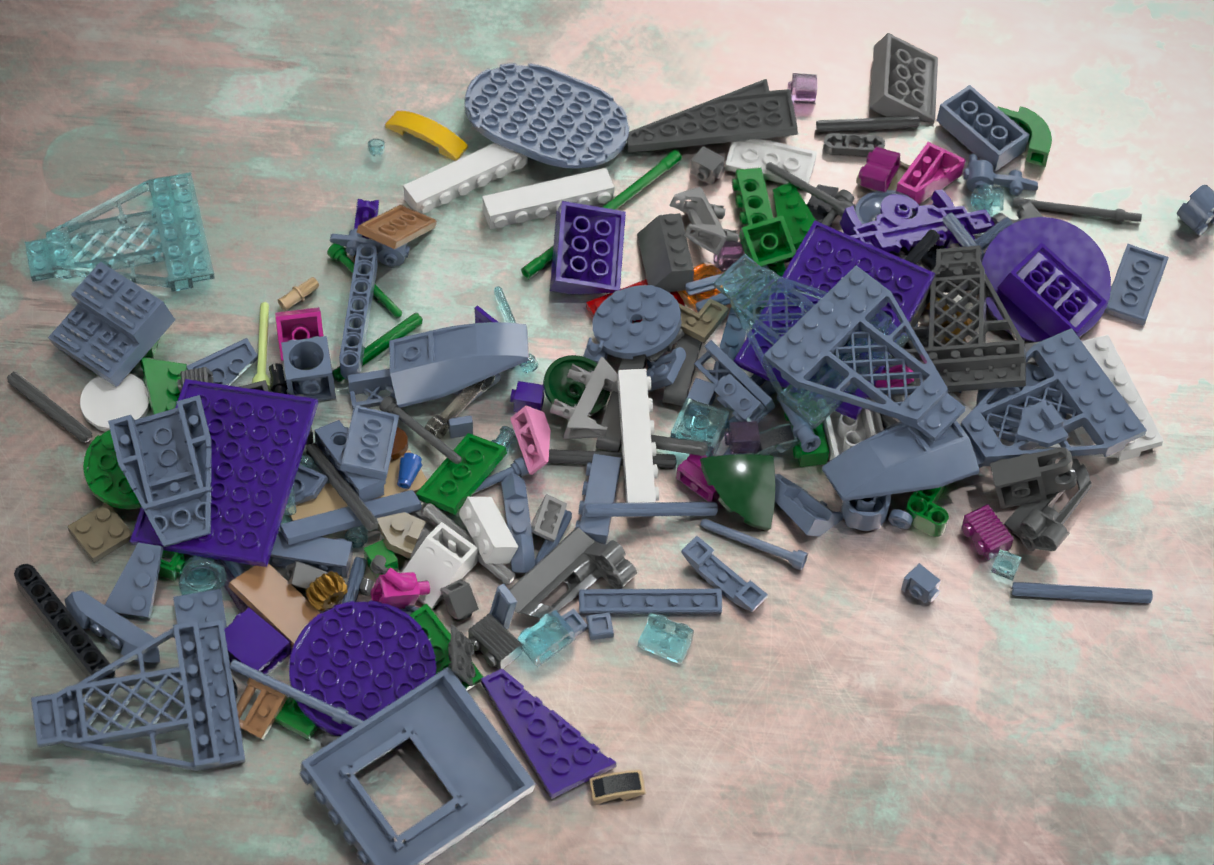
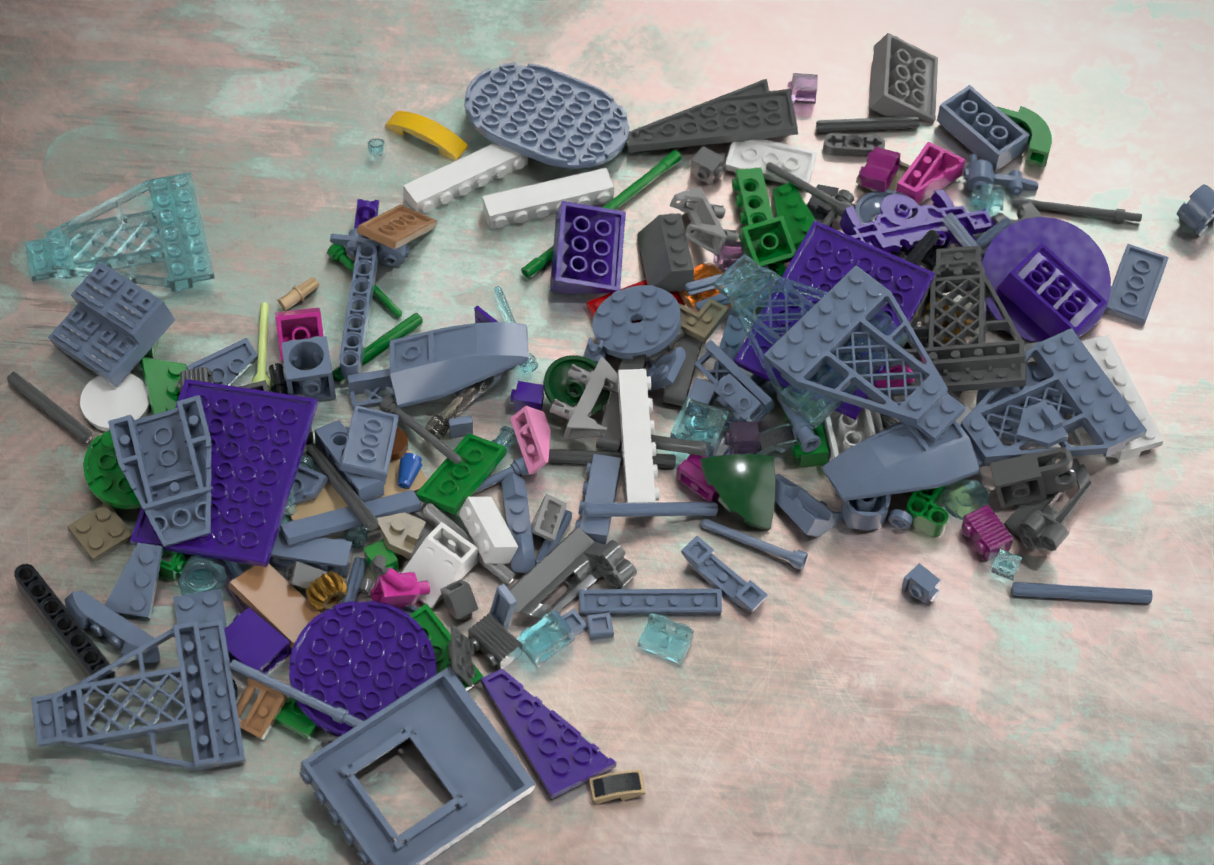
none -> clear light blue tile [942,478,989,520]

